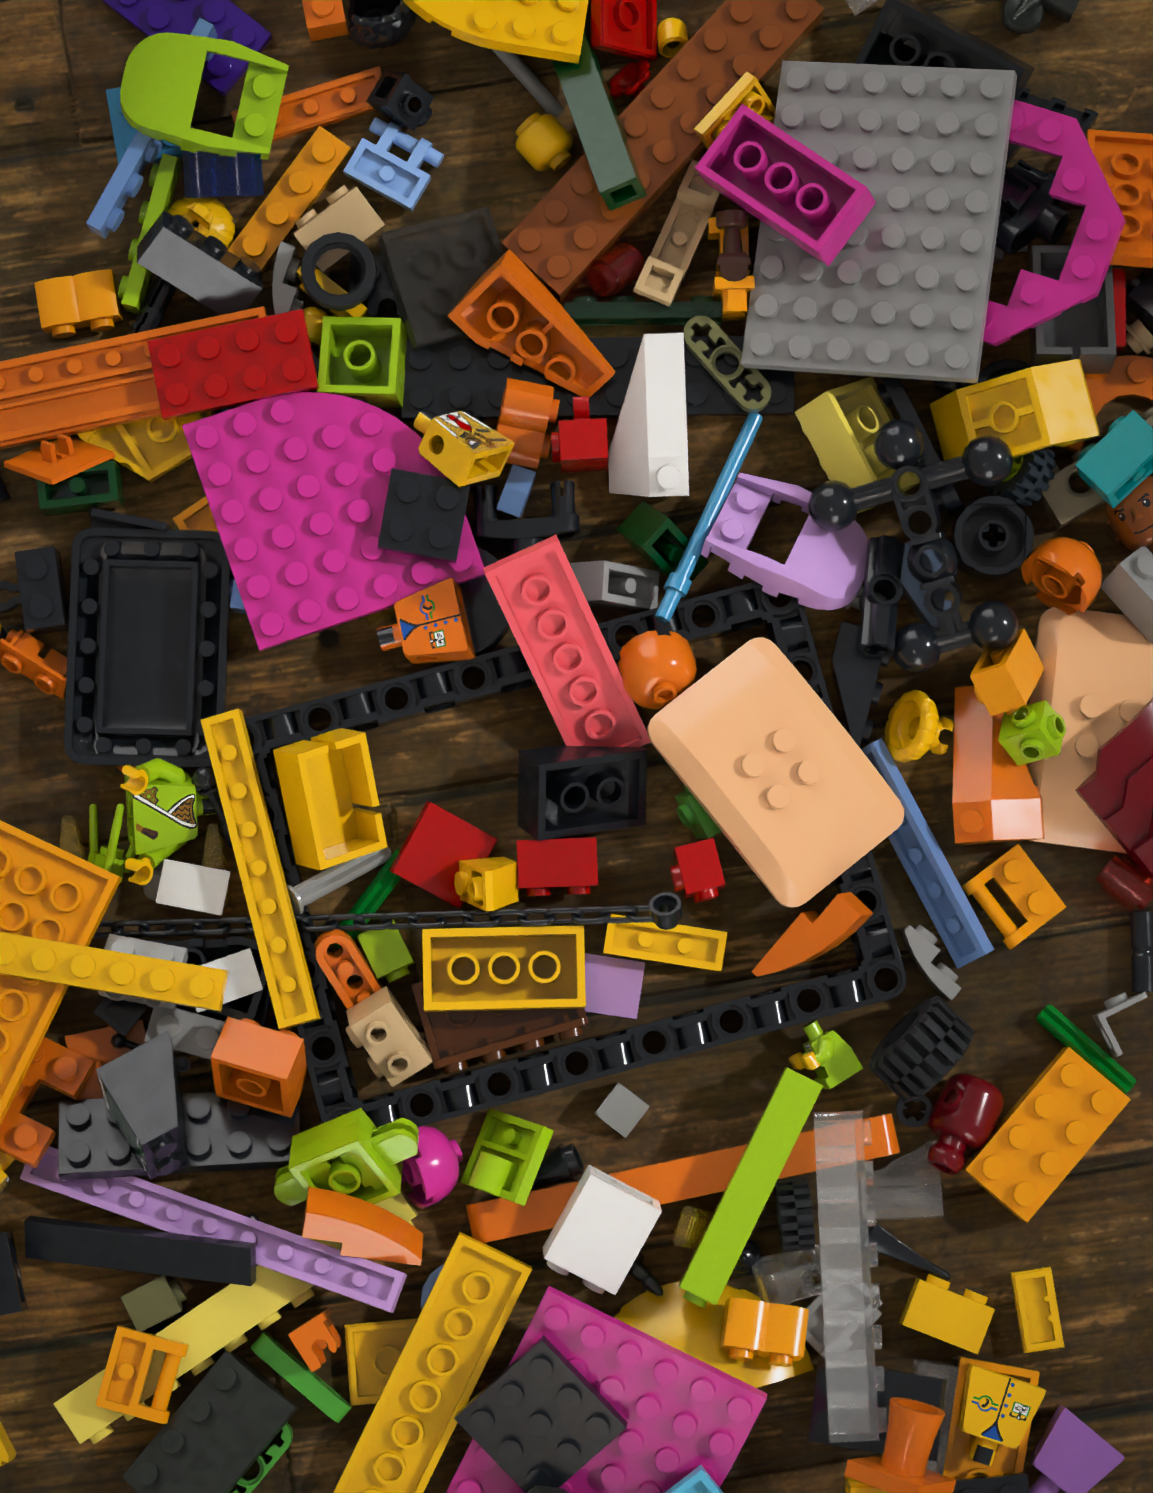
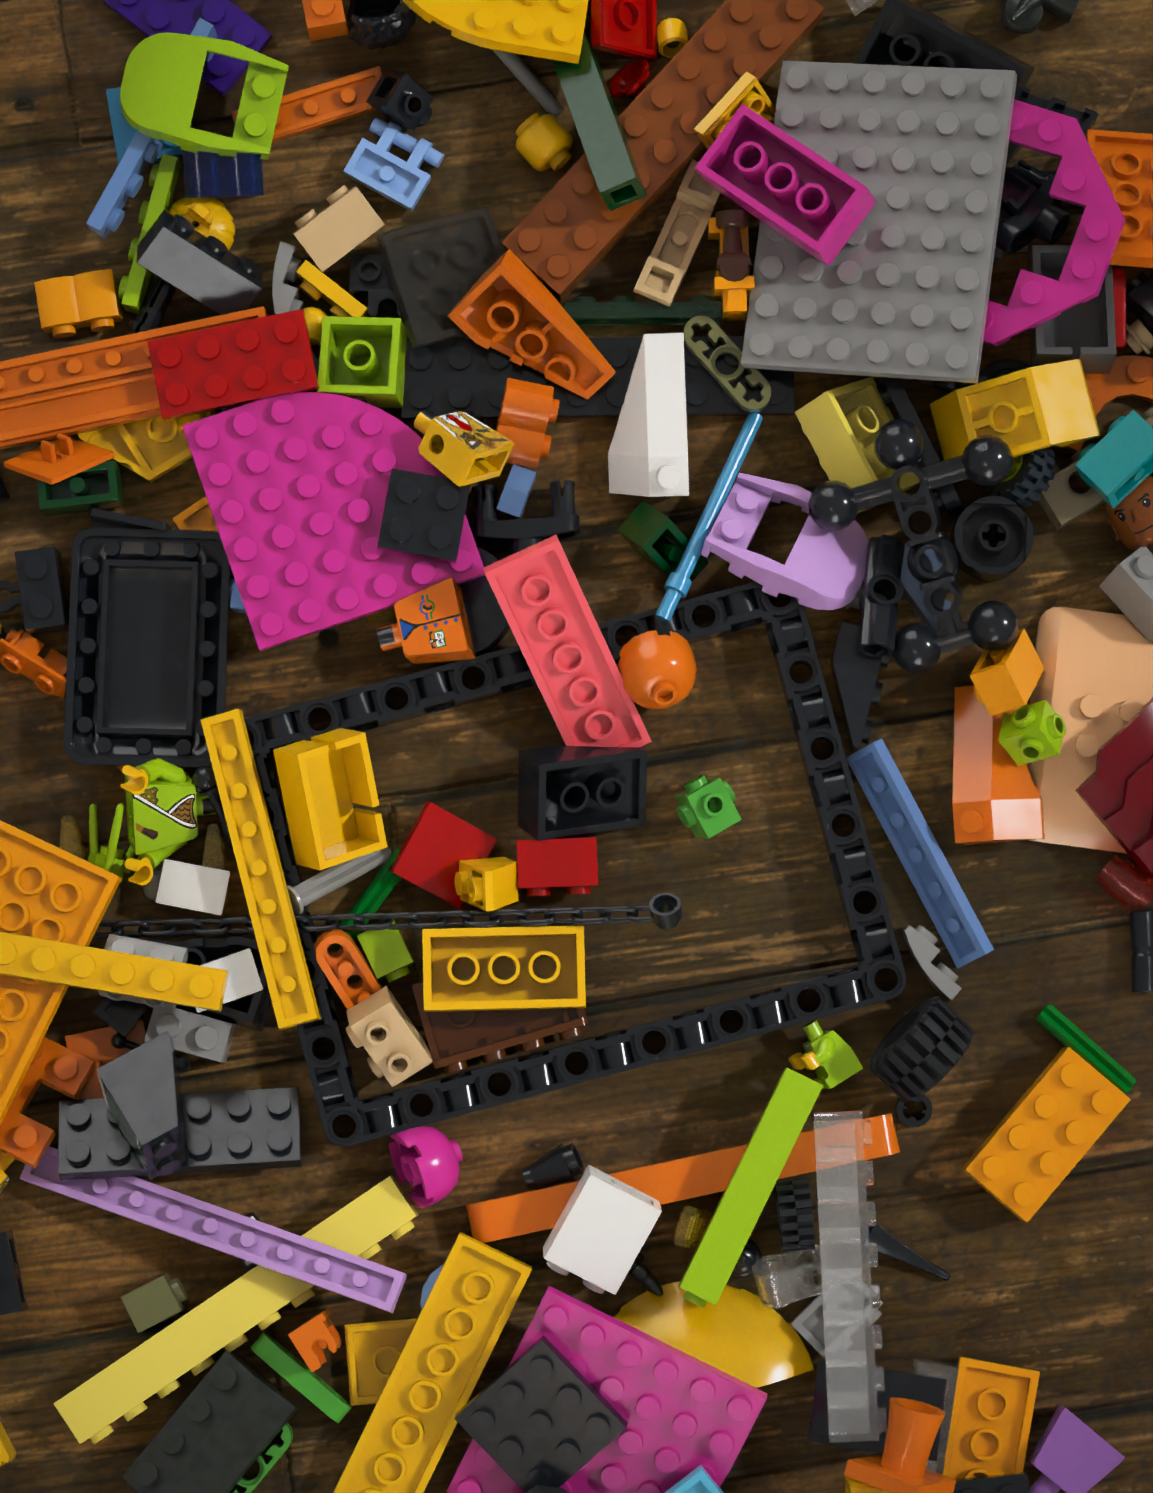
black tile [24,1216,256,1286] -> none
light orange plate [95,1325,189,1424] -> none
orange brick [210,1017,308,1118] -> none
light orange plate [228,126,352,273] -> none
lime brick [274,1108,419,1206] -> none
black tyre [300,232,376,311] -> none
orange slope [302,1187,423,1266] -> none
lime plate [460,1108,554,1206] -> none
red brick [551,396,609,473] -> none
light grey slope [571,560,660,611] -> none
lavender sticker [584,953,645,1019] -> none
clear red brick [587,242,644,296] -> none
light grey slope [594,1082,650,1138] -> none
yellow plate [603,914,727,972] -> none
light nougat wedge [647,637,904,908] -> none
red brick [670,838,726,903] -> none
light orange brick [719,1297,809,1367] -> none
orange slope [751,892,873,977] -> none
clear wing [860,1139,943,1222] -> none
yellow hair [884,690,954,763] -> none
yellow brick [899,1274,995,1355] -> none
dark red piece [927,1073,1004,1175] -> none
yellow torso [959,1363,1046,1466] -> none
light orange plate [961,844,1067,950] -> none
yellow plate [1010,1266,1064,1353] -> none
orange cylinder [1021,537,1103,615] -> none
light grey bracket [1092,992,1148,1057] -> none

